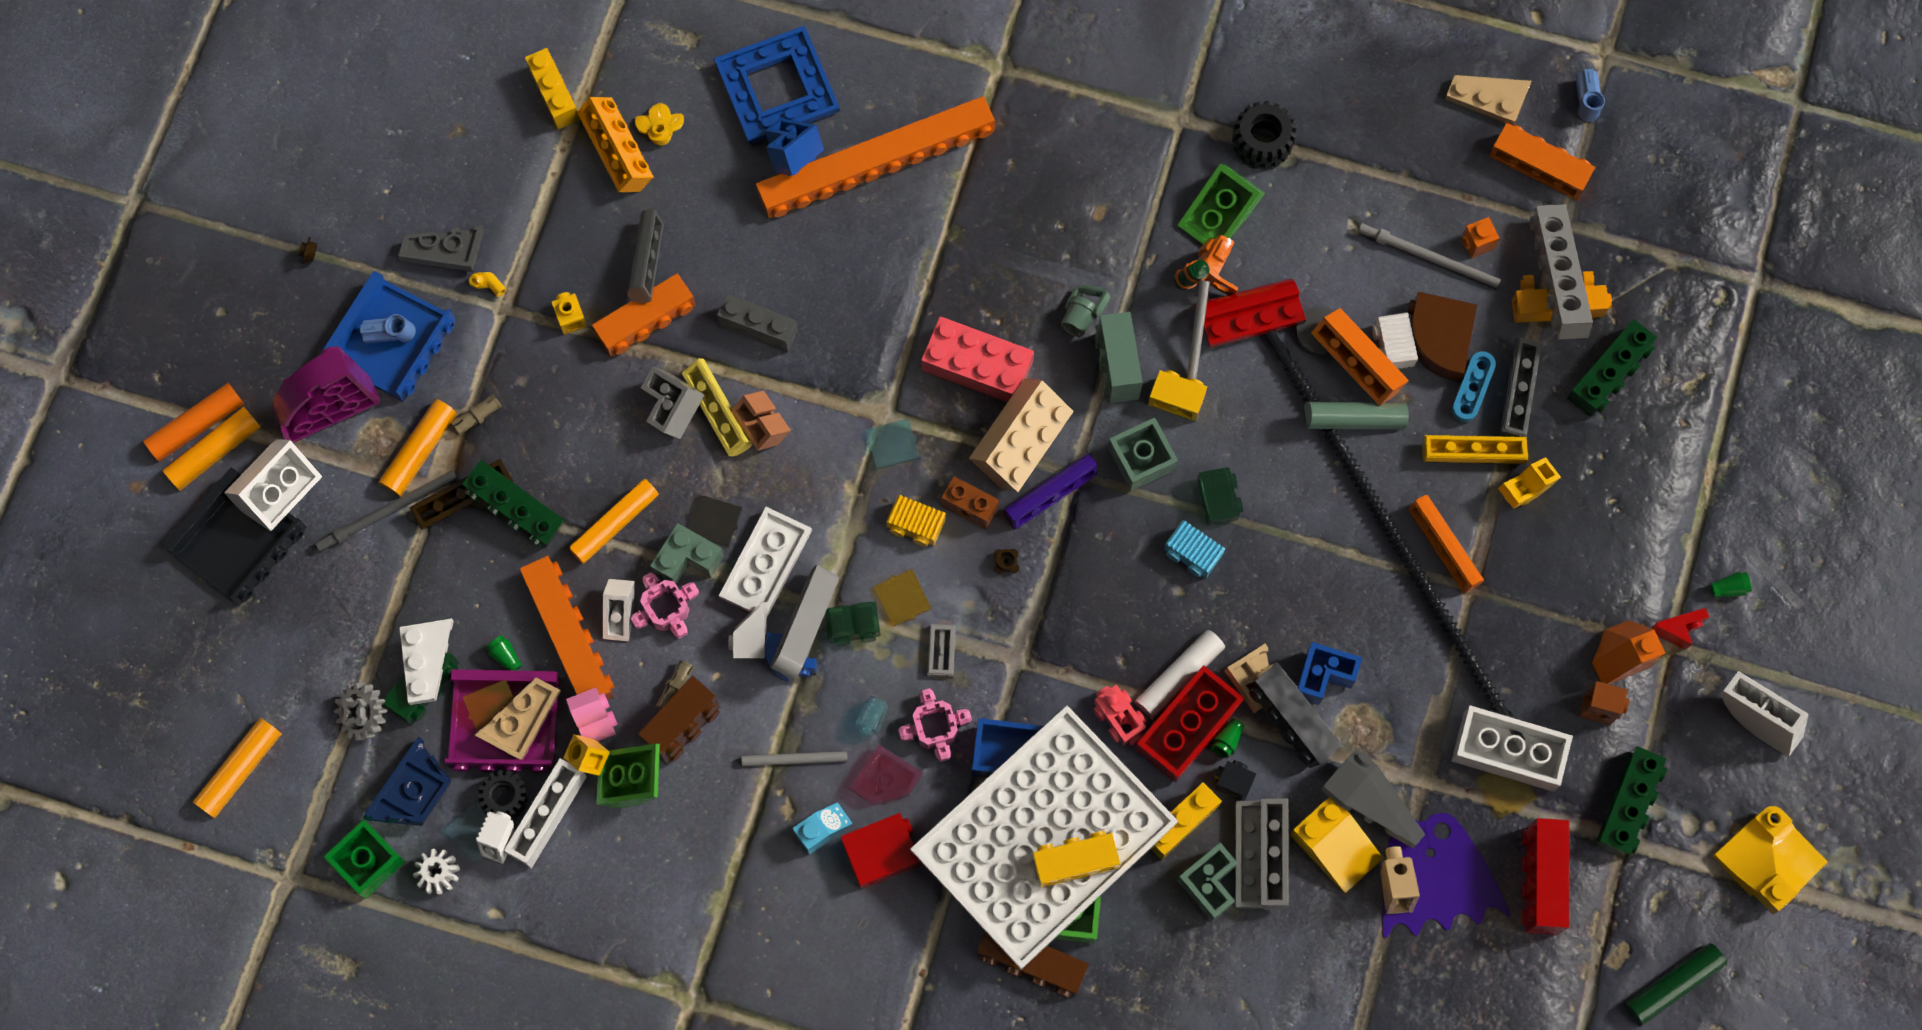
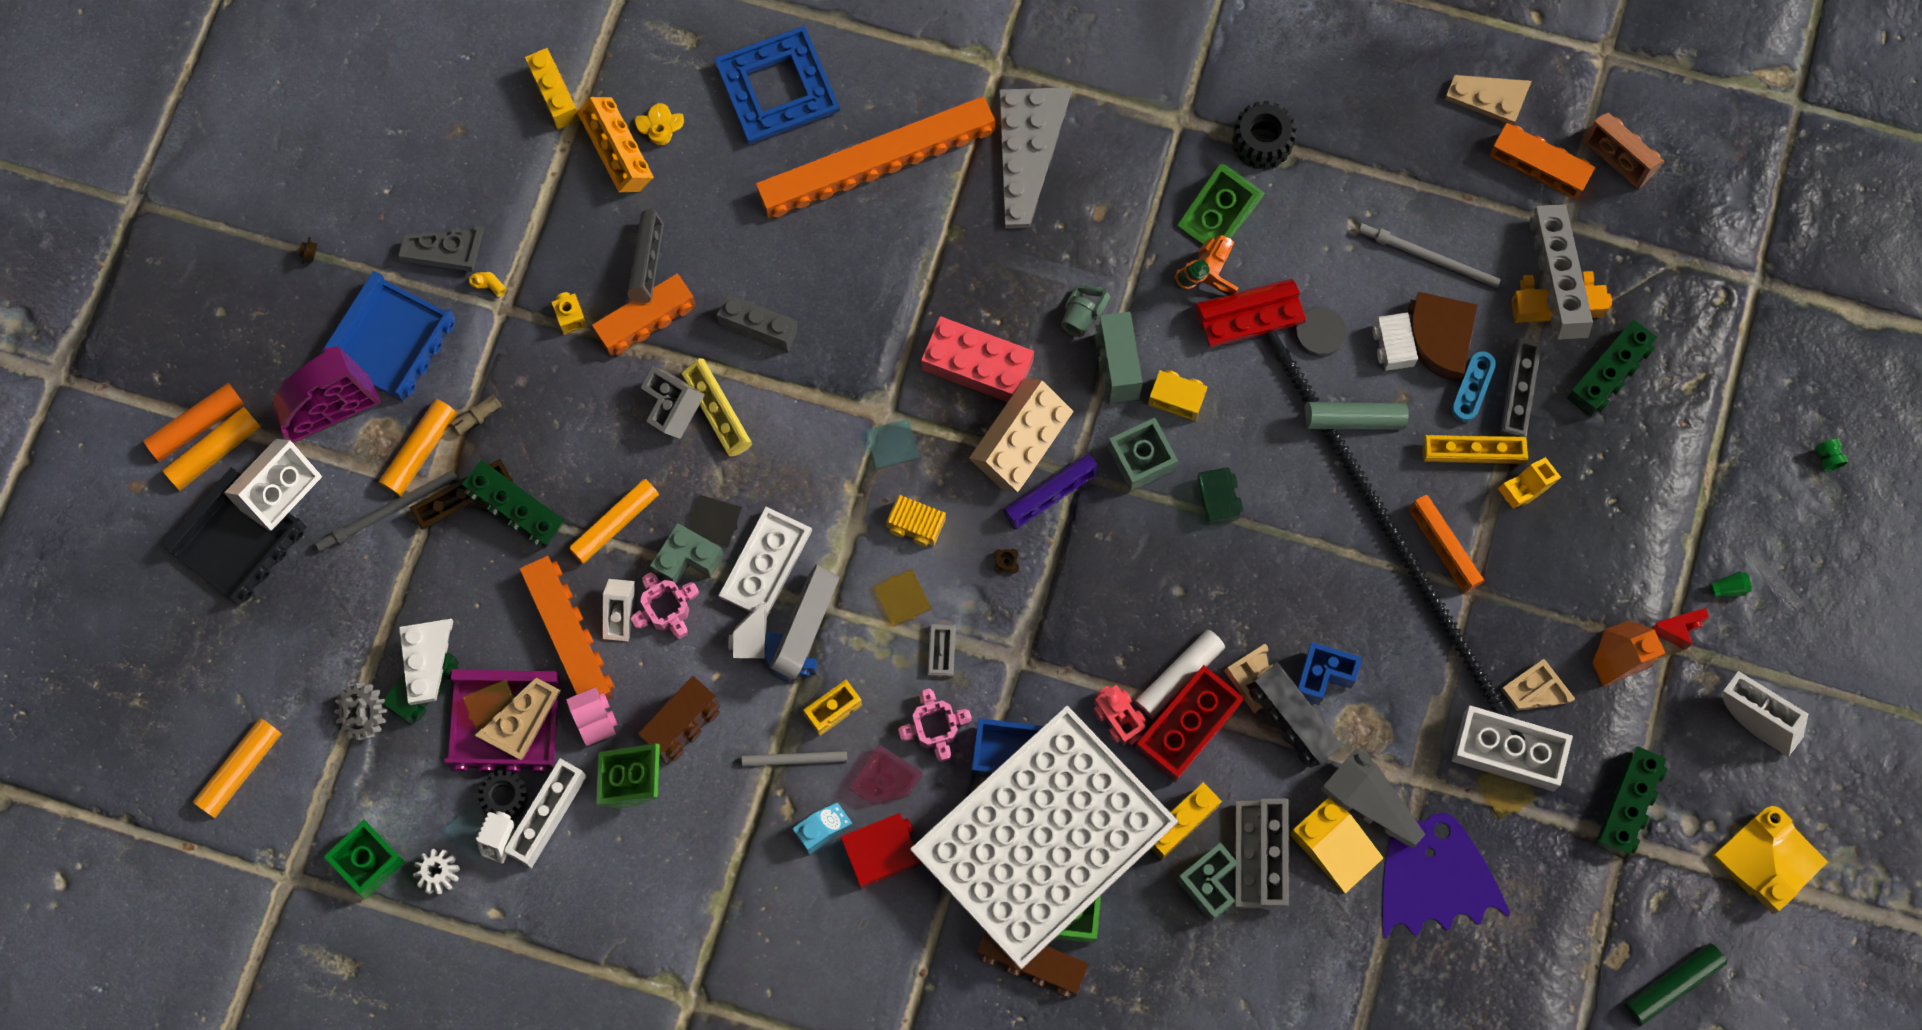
medium blue piece [360,314,416,343] -> none
dark blue wing [363,737,451,826] -> none
green cone [485,635,522,671] -> none
yellow brick [563,734,610,776] -> none
dark tan pin [655,660,695,709] -> none
nougat piece [731,391,791,450] -> none
blue brick [765,118,824,176] -> none
clear green brick [825,602,881,647] -> none
clear light blue brick [855,696,889,737] -> none
dark orange brick [941,476,999,530] -> none
yellow brick [1032,831,1121,888] -> none
medium azure brick [1164,520,1225,578] -> none
light grey bar [1187,280,1210,380] -> none
green cone [1211,718,1245,759] -> none
black brick [1213,760,1256,801] -> none
orange brick [1311,308,1409,406] -> none
tan torso [1380,846,1420,914] -> none
orange brick [1461,217,1500,258] -> none
red brick [1521,818,1569,935] -> none
medium blue piece [1575,69,1605,122] -> none
dark orange brick [1579,681,1629,726] -> none
none -> yellow brick [803,679,862,736]
none -> light grey wing [1000,87,1073,229]
none -> tan wing [1501,659,1575,711]
none -> nougat slope [1583,113,1664,190]
none -> green wheel [1815,438,1848,472]

